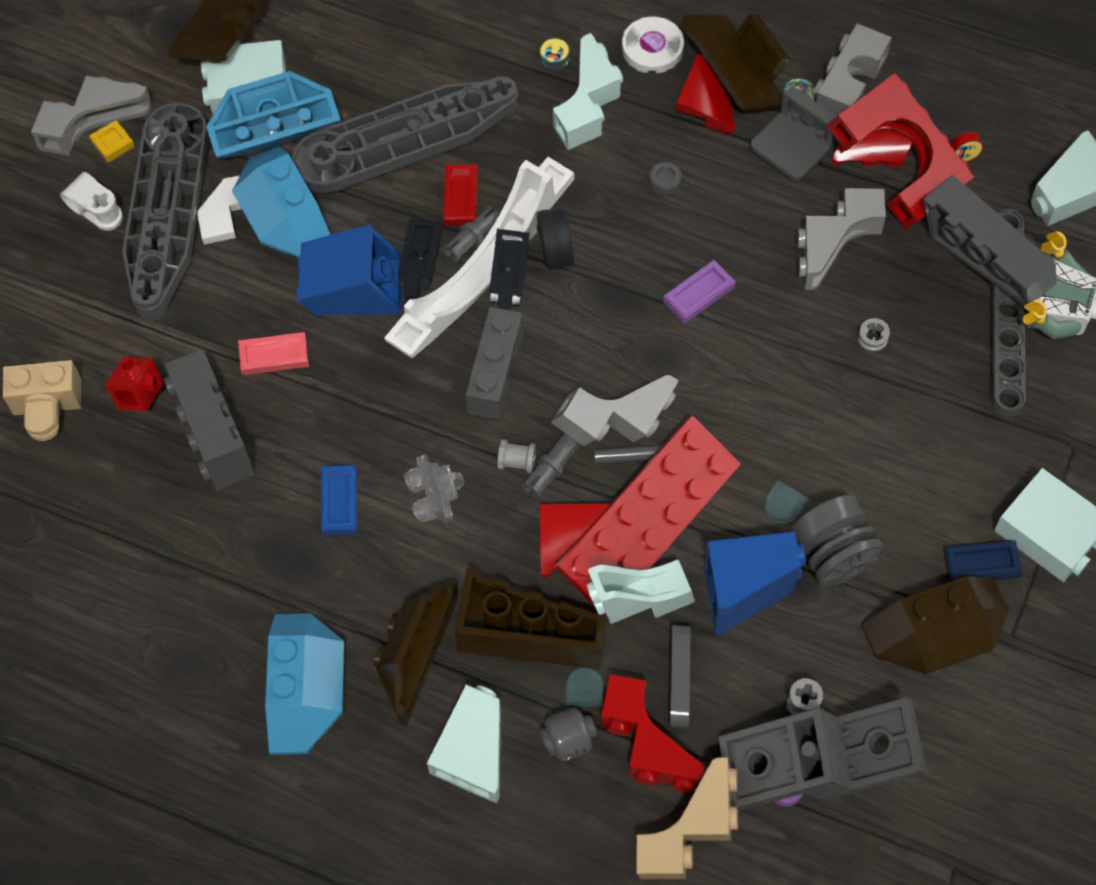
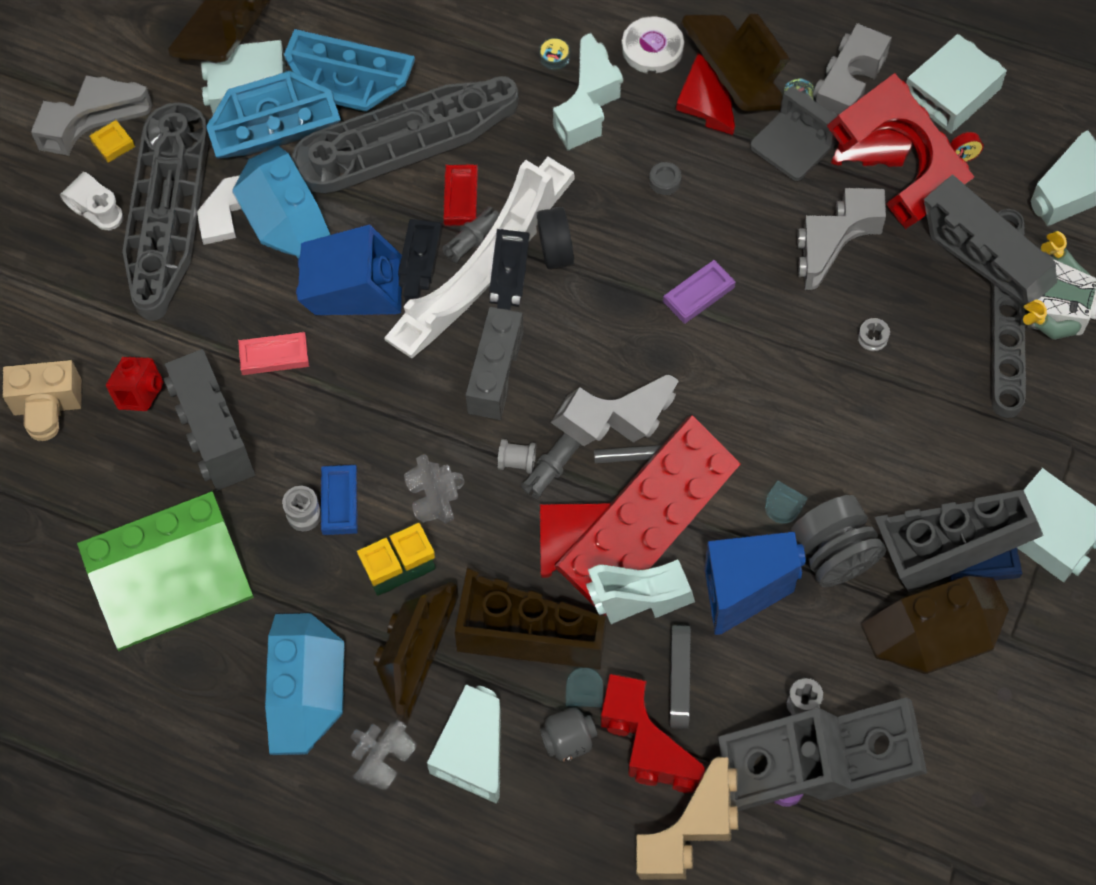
none -> slope [77,491,254,651]
none -> light grey wheel [282,486,321,532]
none -> dark azure wedge [284,29,415,111]
none -> clear hips [351,720,418,790]
none -> yellow hips [357,523,436,596]
none -> dark grey wedge [875,490,1044,592]
none -> light aqua brick [906,34,1007,133]

